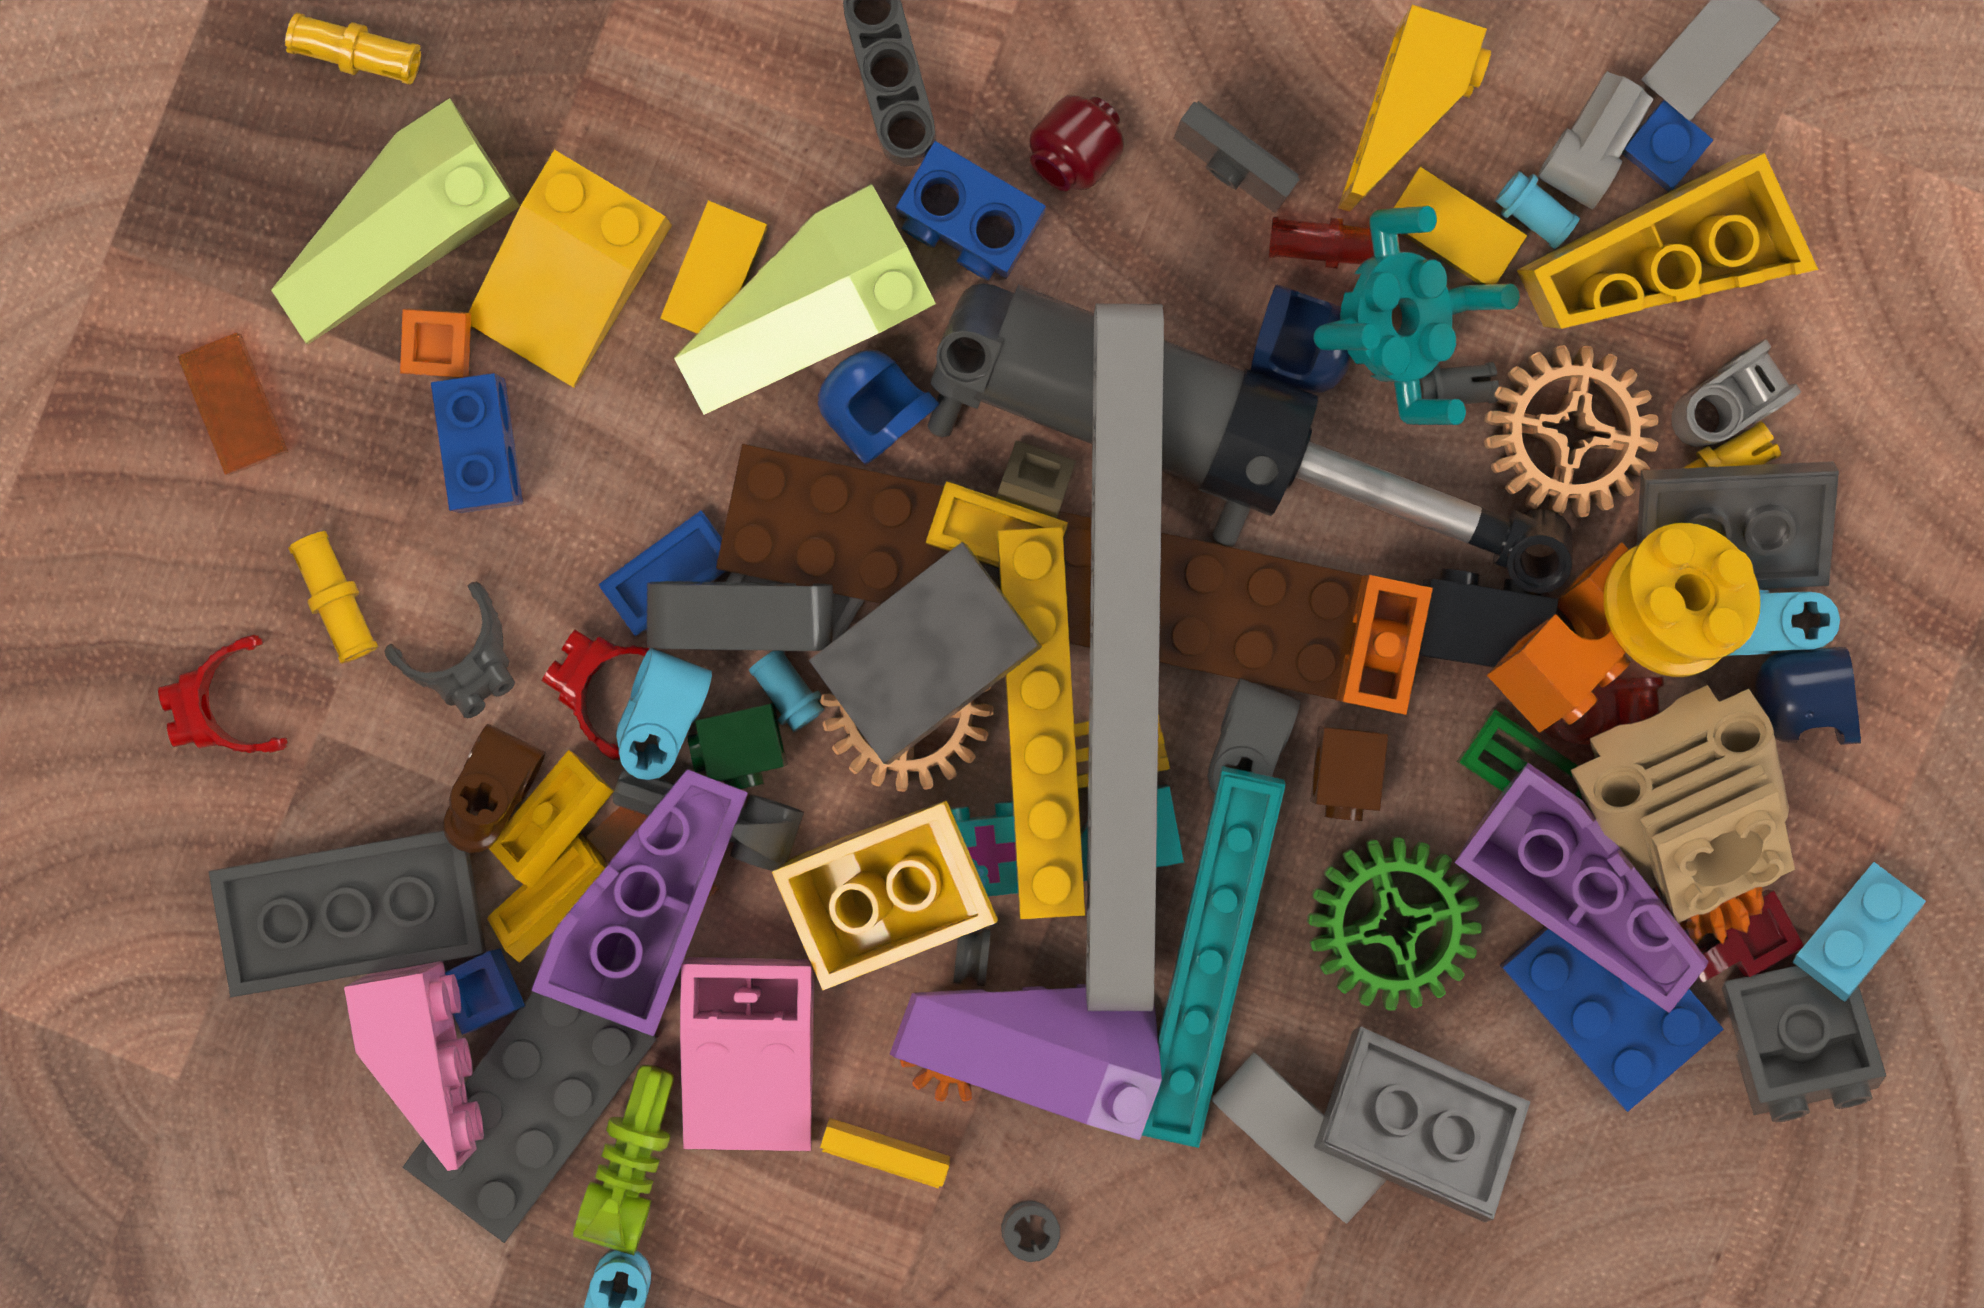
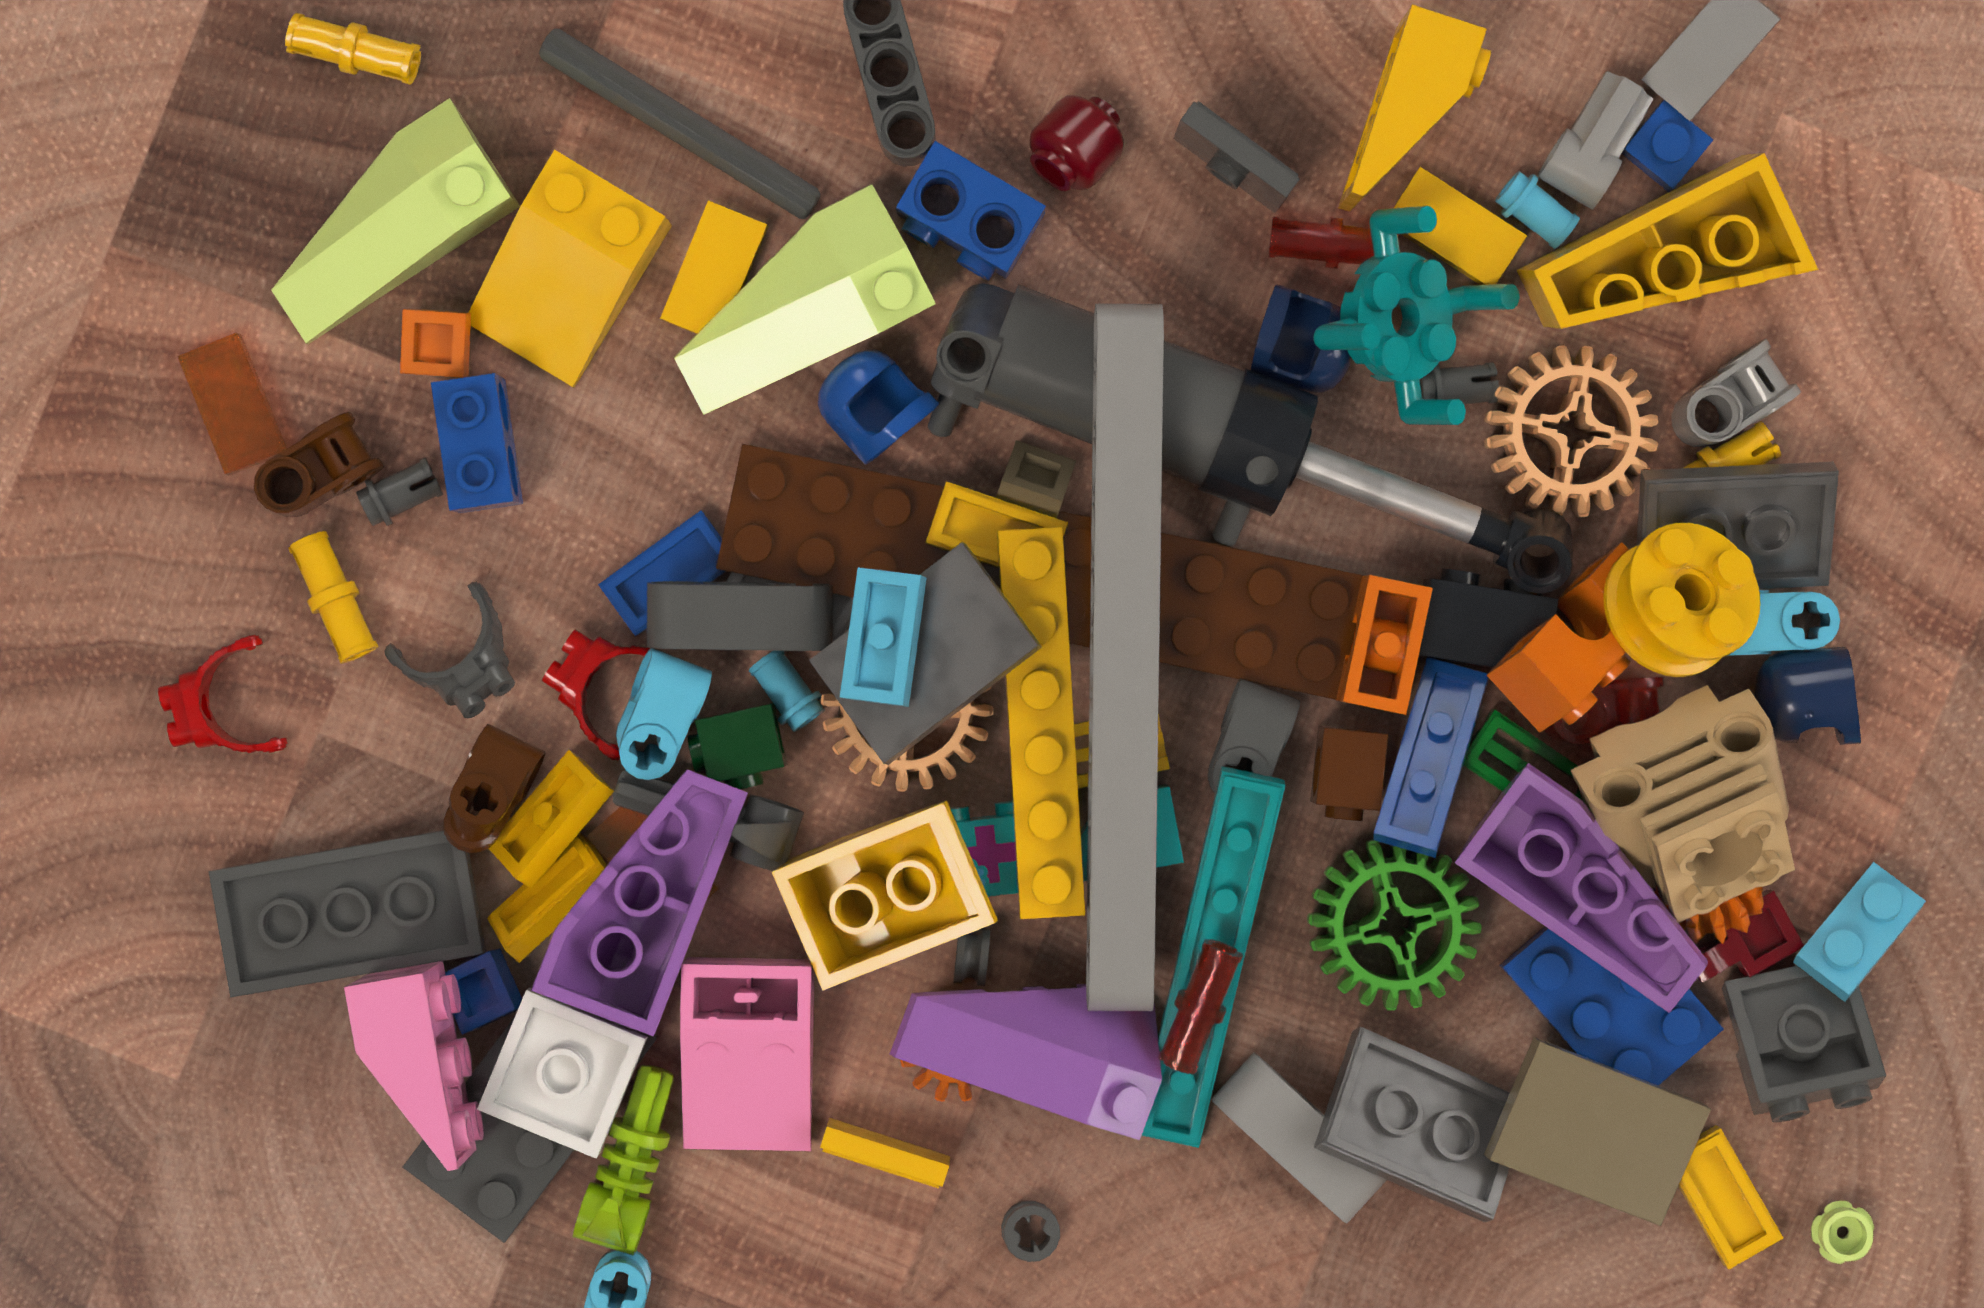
none -> reddish brown piece [254,412,384,517]
none -> dark grey pin [356,458,443,526]
none -> white plate [477,987,648,1159]
none -> dark grey axle [539,28,821,219]
none -> medium azure plate [840,567,927,707]
none -> clear red pin [1158,939,1243,1074]
none -> blue plate [1373,657,1489,858]
none -> dark tan tile [1484,1037,1711,1226]
none -> yellow tile [1678,1125,1783,1270]
none -> yellowish green plate [1811,1200,1874,1264]

